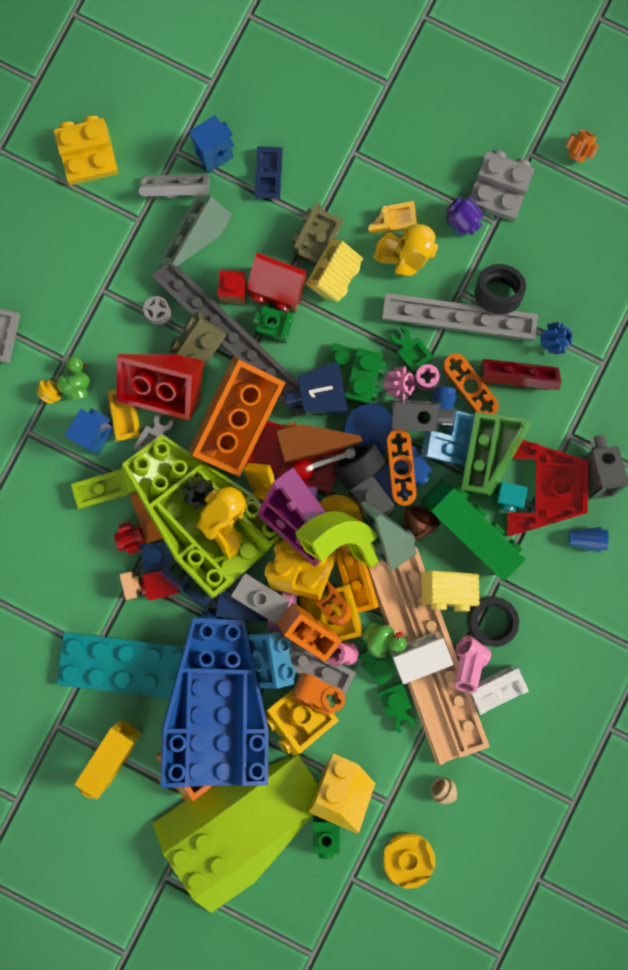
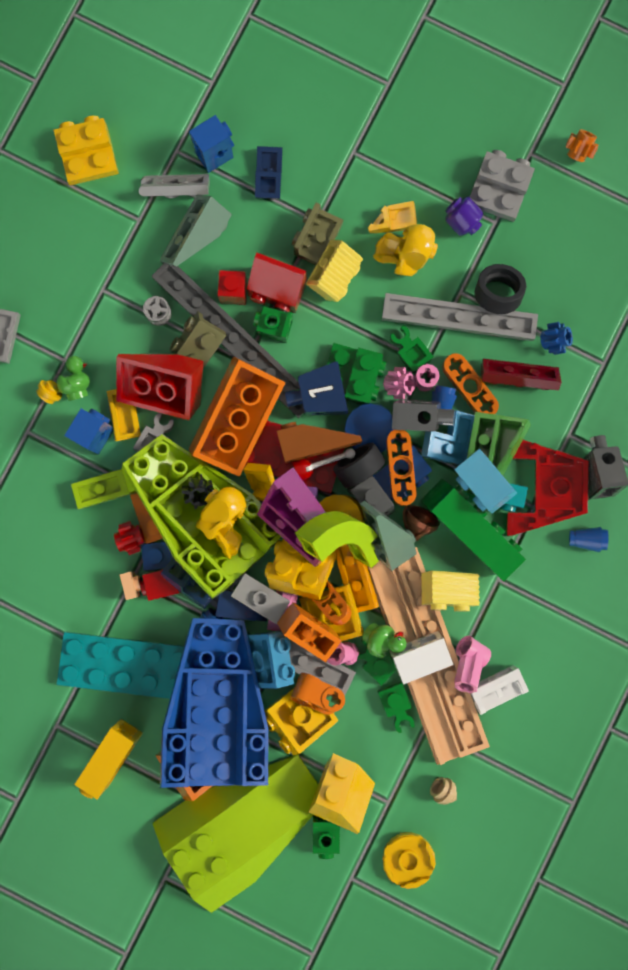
black tyre [467,596,520,647] -> none
none -> medium azure brick [454,449,517,513]

